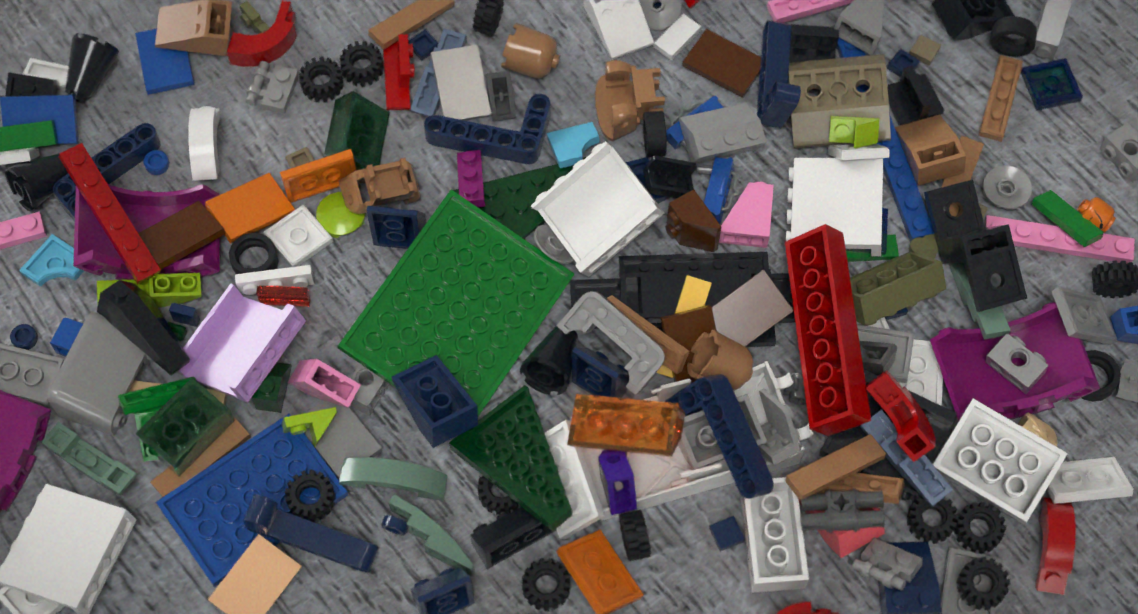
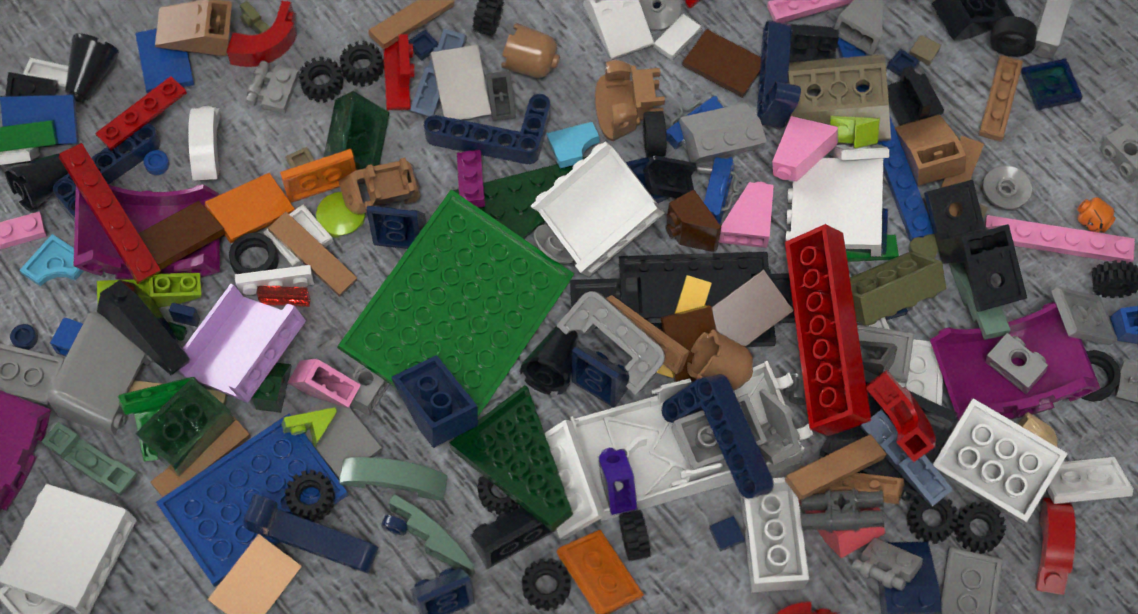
clear orange slope [567,394,685,457] -> none
black tyre [957,557,1010,610] -> none
green tile [1032,190,1104,247] -> none
none -> red bracket [95,76,187,150]
none -> medium nougat tile [268,212,357,297]
none -> bright pink slope [772,116,838,182]

